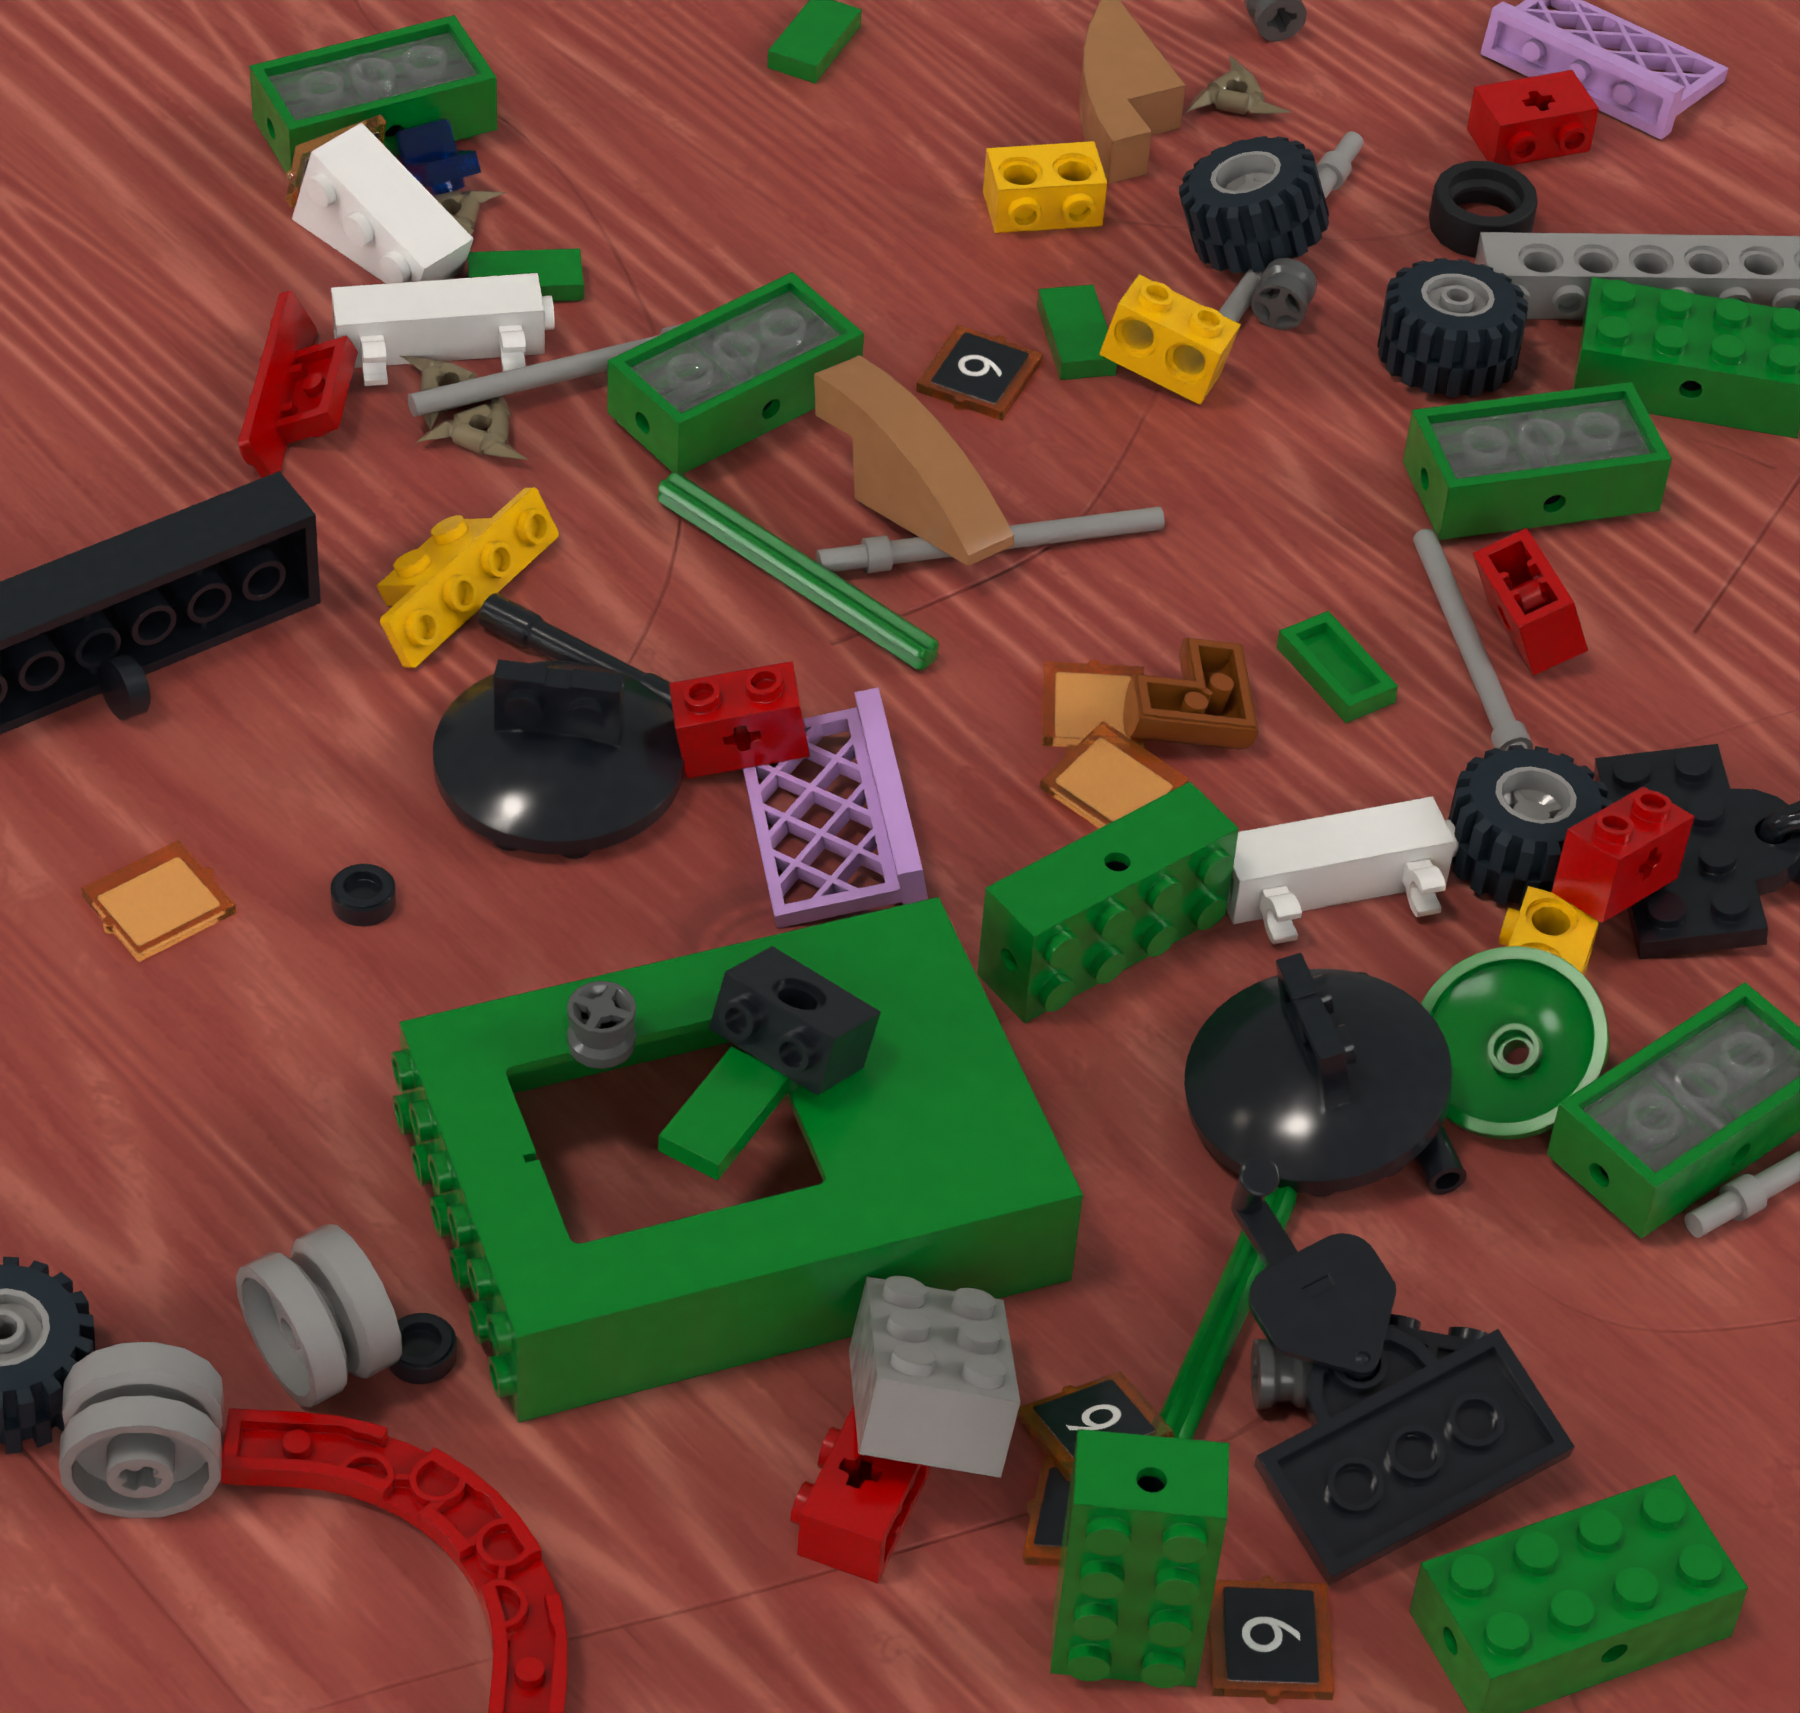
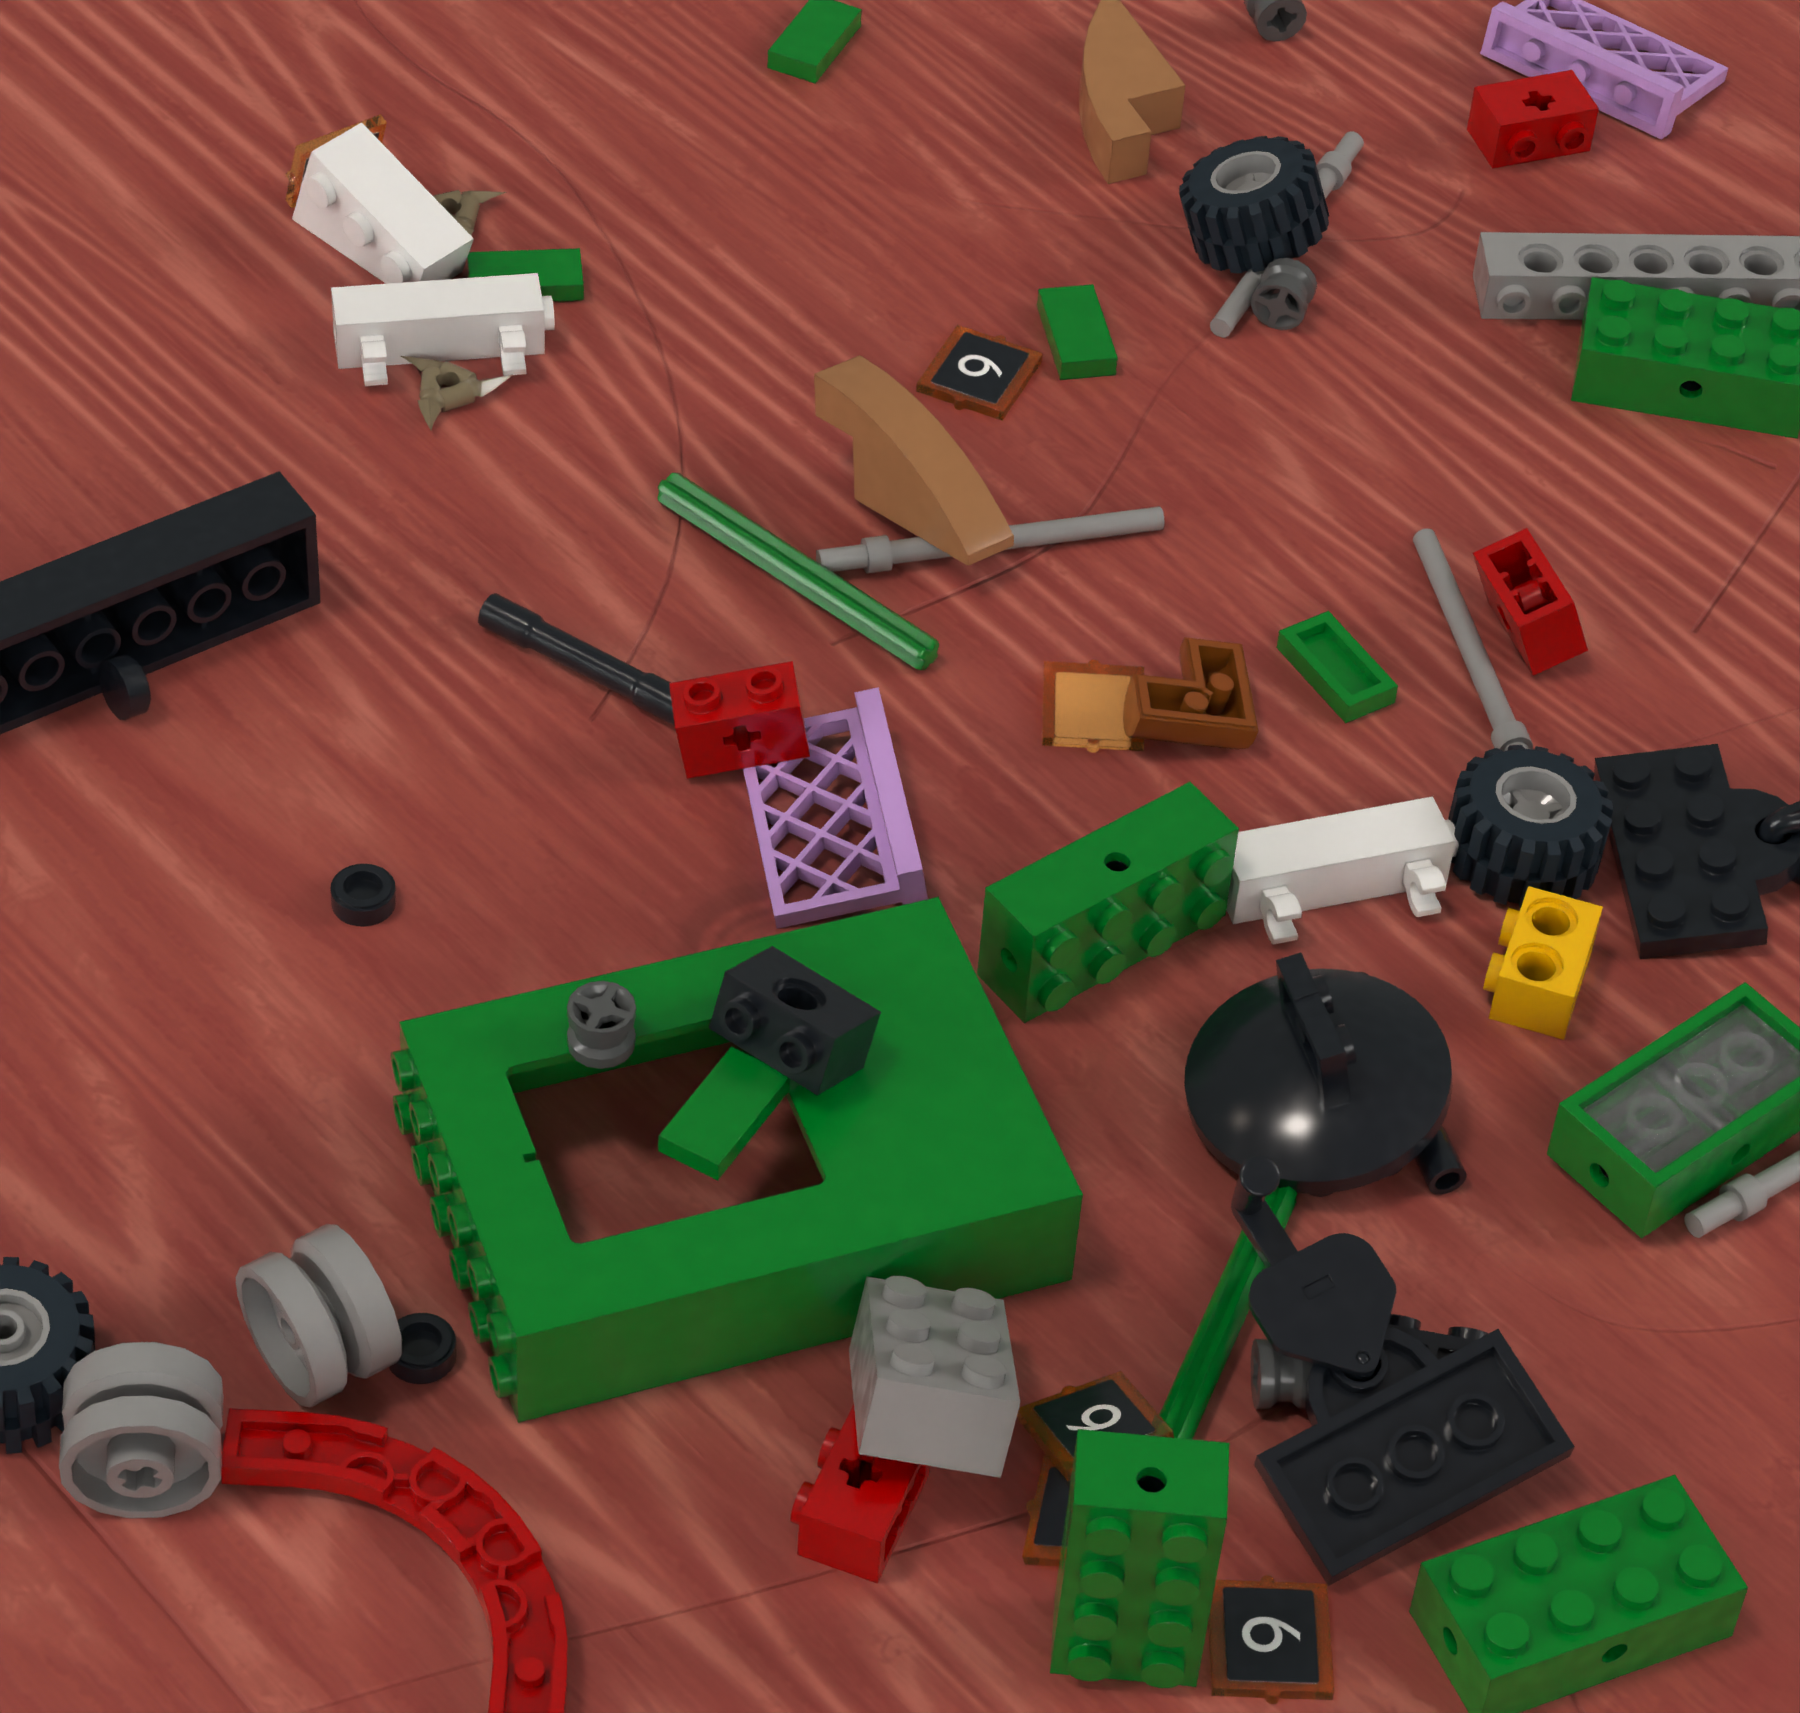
clear orange piece [81,840,236,962] -> none
red bracket [238,290,358,478] -> none
brick [249,15,497,182] -> none
yellow bracket [376,487,559,668] -> none
clear blue bracket [396,119,481,195] -> none
light grey bar [407,323,684,417] -> none
dark tan piece [415,396,530,460] -> none
black bracket [433,659,684,859] -> none
green brick [607,272,864,475] -> none
yellow brick [983,141,1107,233] -> none
clear orange piece [1039,721,1189,828] -> none
yellow brick [1099,274,1241,405] -> none
dark tan piece [1187,55,1291,115] -> none
black wheel [1377,258,1528,398] -> none
green brick [1403,382,1672,540] -> none
green dish [1421,946,1610,1140] -> none
black tyre [1429,161,1538,258] -> none
red brick [1551,786,1695,923] -> none

